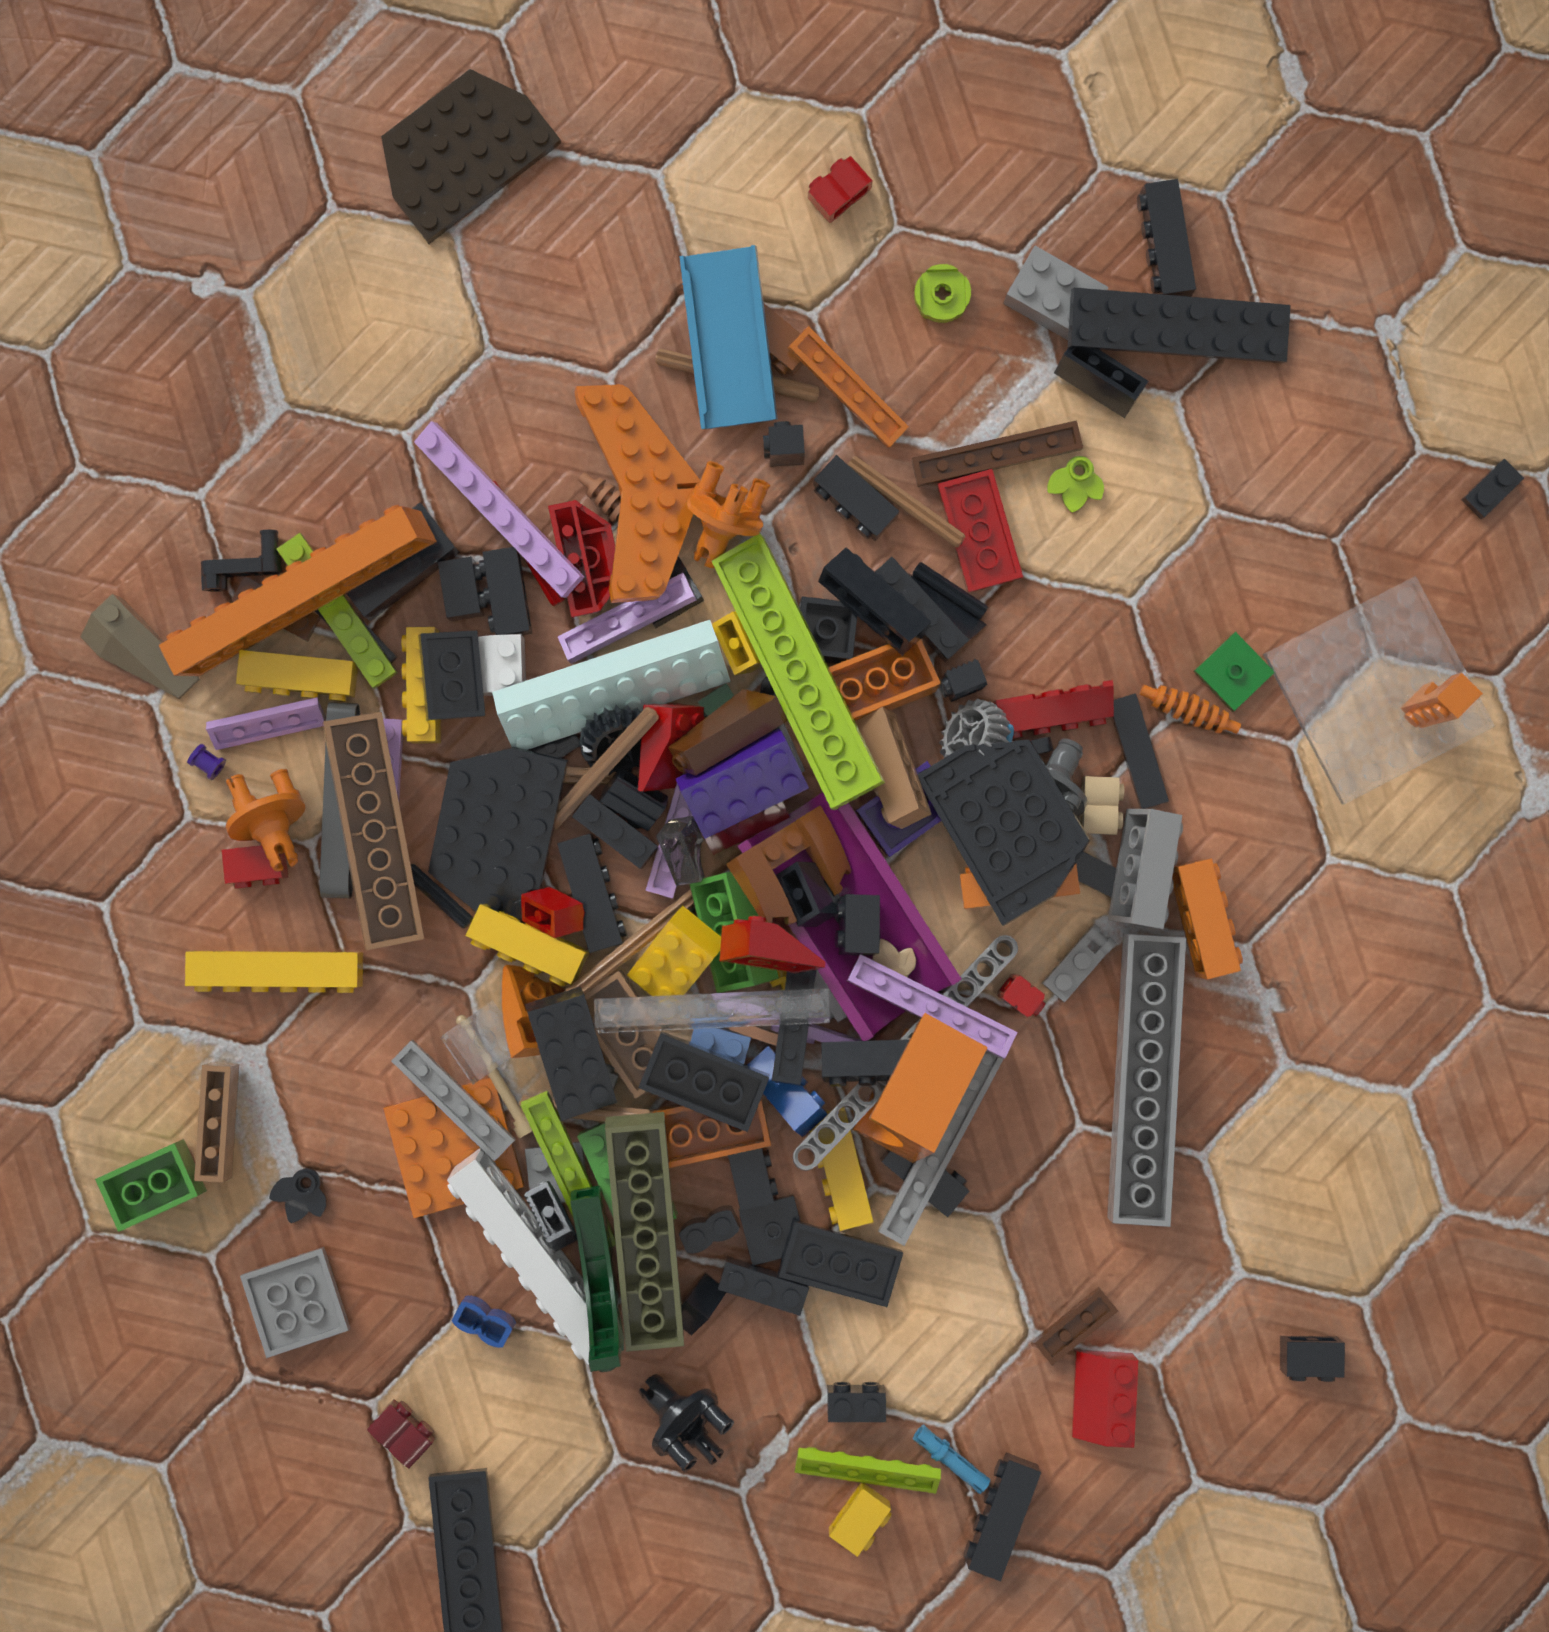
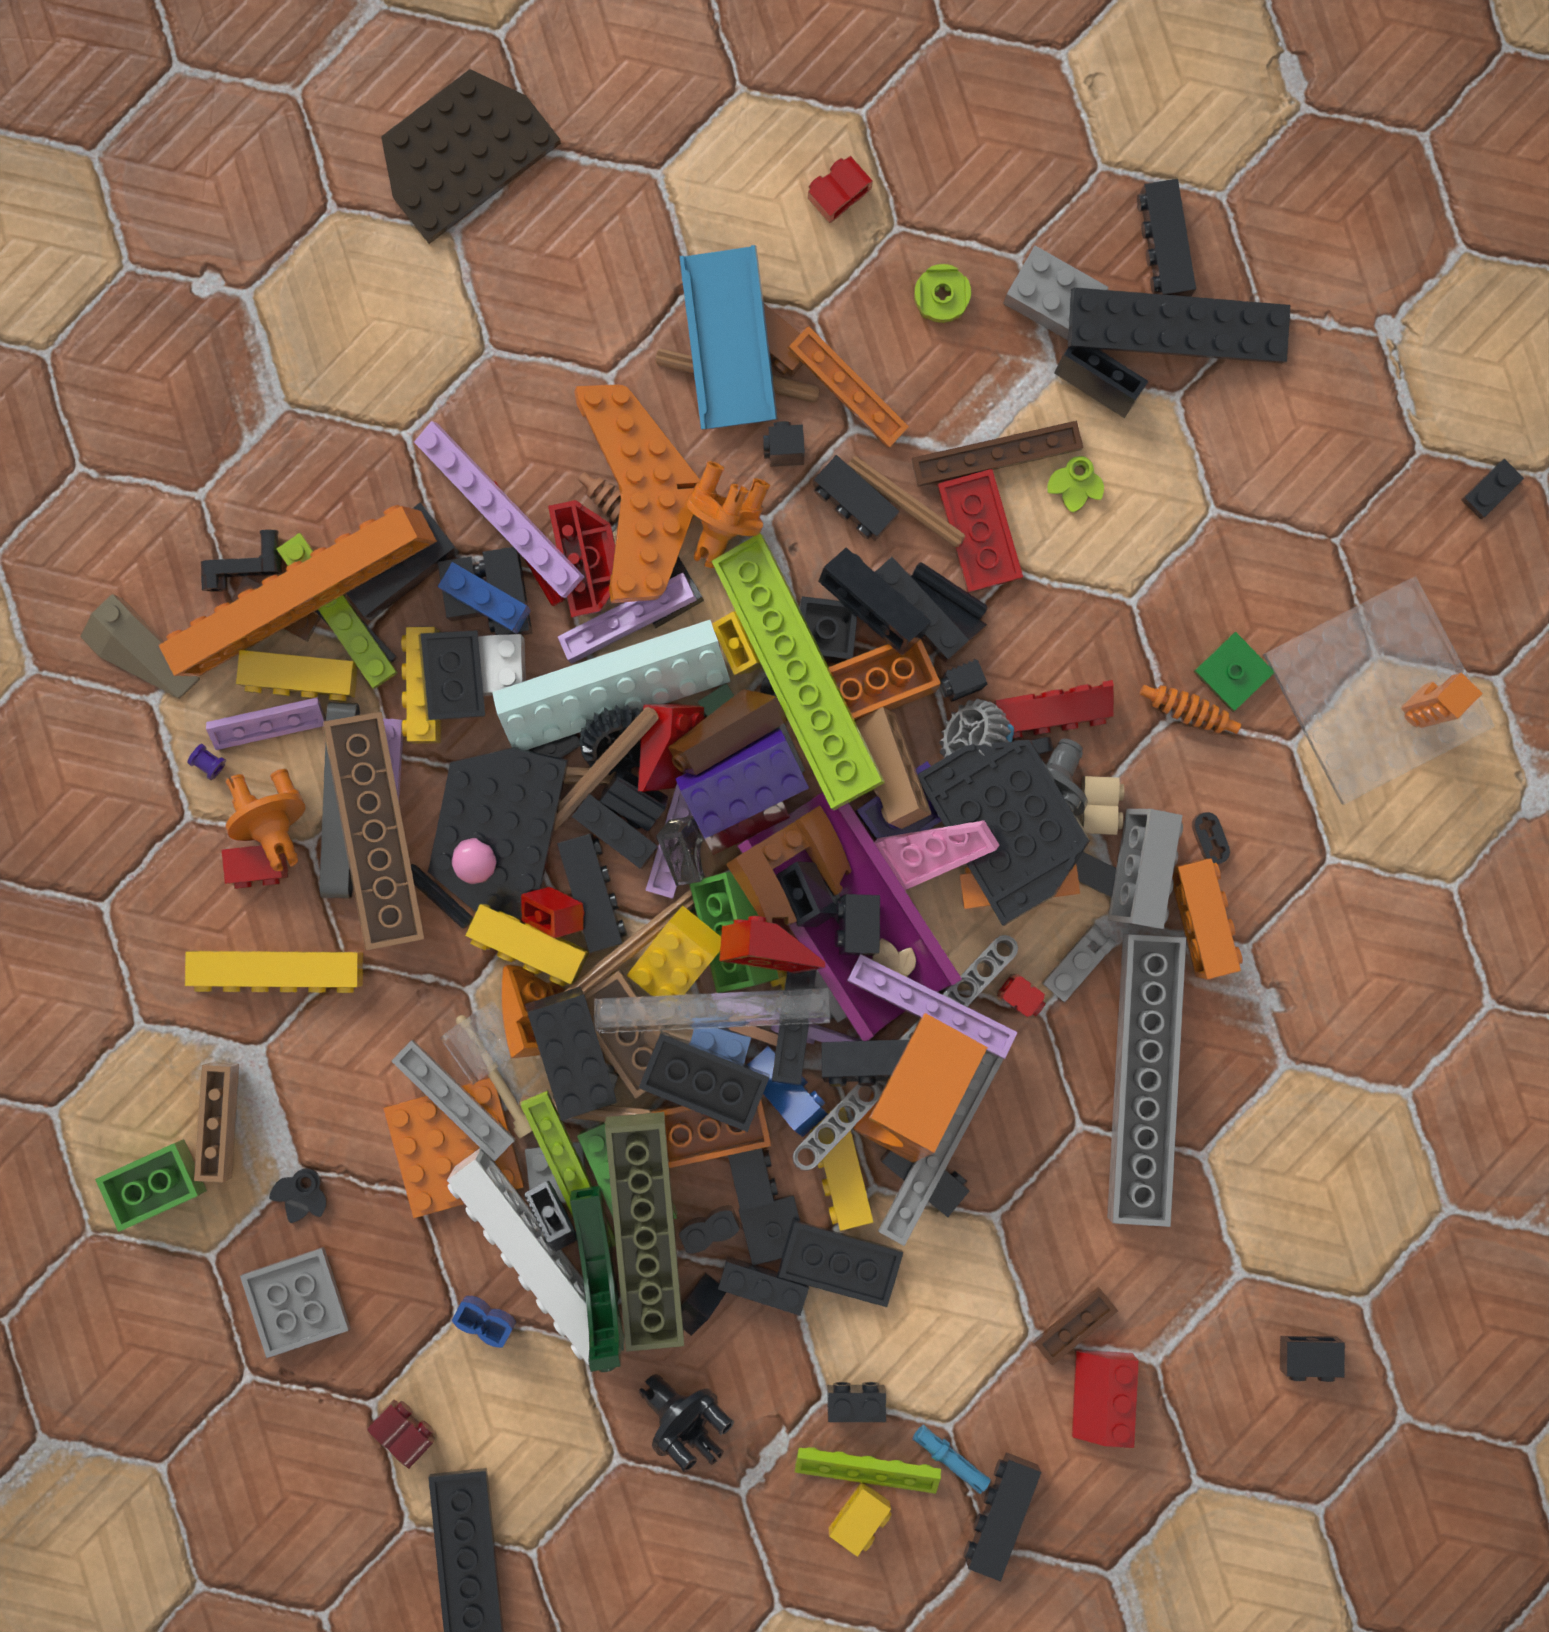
black tile [1112,693,1169,809] -> none
none -> blue brick [438,562,531,634]
none -> bright pink hair [452,838,496,884]
none -> bright pink wing [874,821,999,890]
none -> black beam [1192,812,1230,864]

